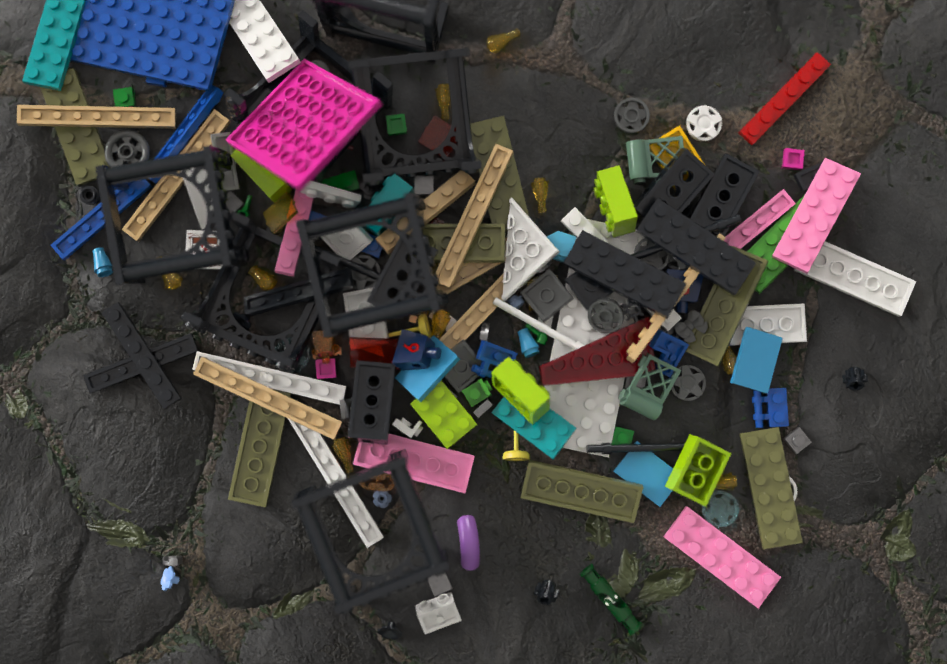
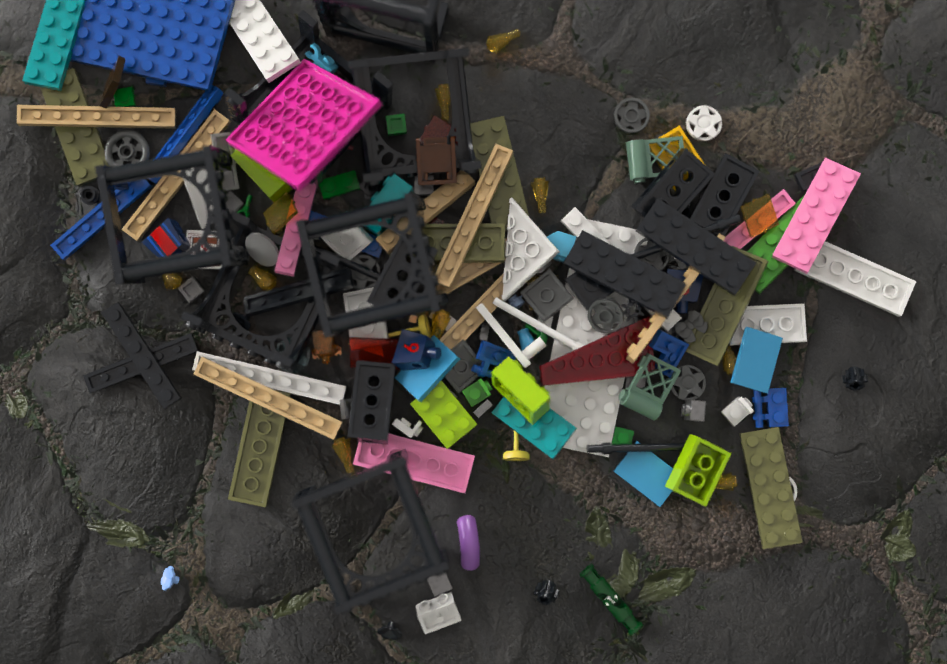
dark azure cone [92,247,113,277] -> none
flat silver tile [163,556,183,566] -> none
white plate [288,419,384,548] -> none
white plate [300,181,361,208] -> none
dark pink plate [315,358,337,379] -> none
clear orange beam [359,473,395,491] -> none
sand blue plate [373,489,392,508] -> none
olive plate [521,460,643,523] -> none
lime brick [594,165,637,238] -> none
bright pink plate [663,506,781,609] -> none
clear light blue wheel [702,491,739,527] -> none
red plate [738,52,831,145] -> none
dark pink plate [782,148,805,170] -> none
flat silver plate [783,427,812,454] -> none
none -> dark brown tile [100,56,125,109]
none -> torso [142,218,190,257]
none -> flat silver tile [178,276,205,304]
none -> light grey piece [245,233,279,266]
none -> medium azure plate [305,43,339,74]
none -> reddish brown container [416,136,457,185]
none -> white piece [476,303,547,368]
none -> flat silver piece [681,400,706,421]
none -> white bracket [721,397,754,426]
none -> clear yellow piece [741,194,779,238]

